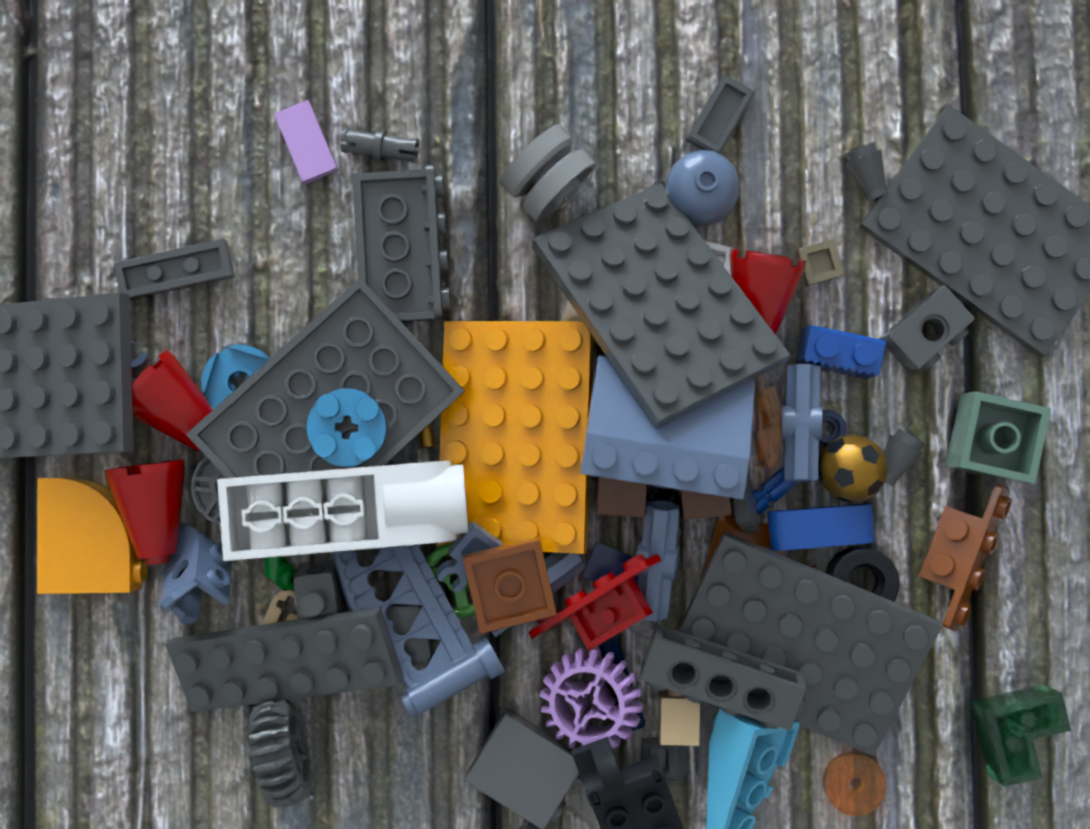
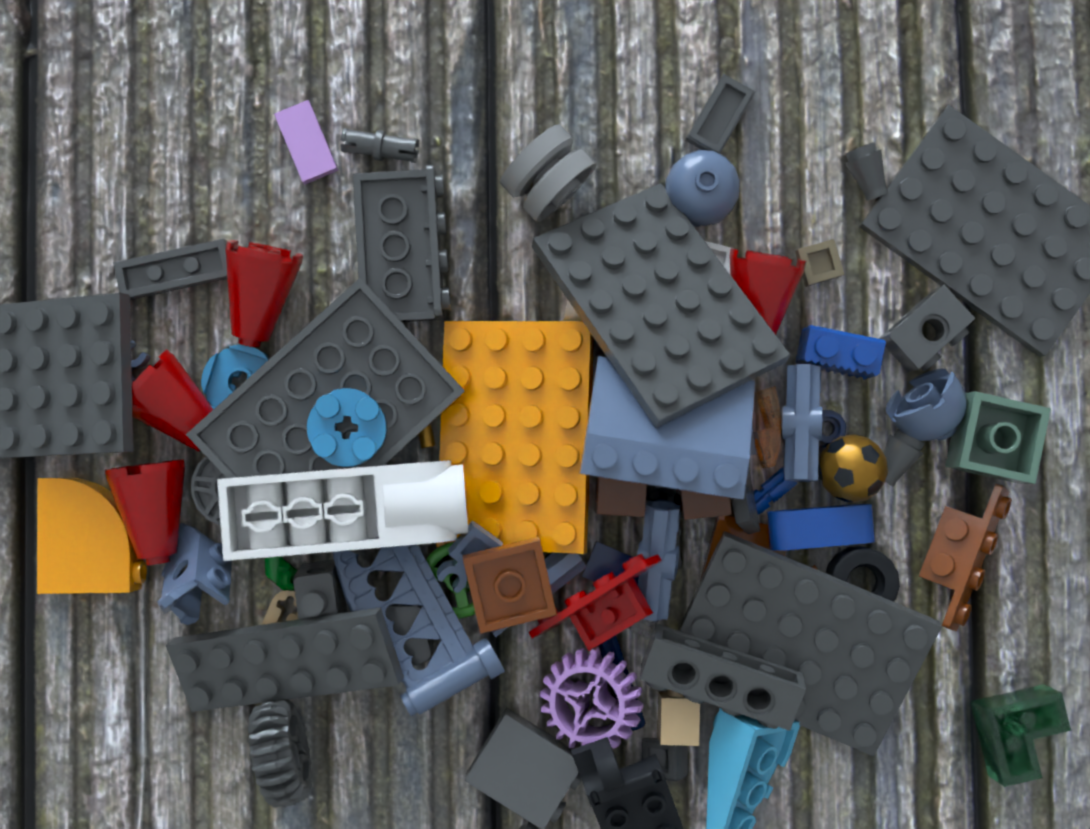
clear orange piece [822,751,887,816] -> none
none -> red cone [225,240,303,347]
none -> sand blue cylinder [886,368,967,441]

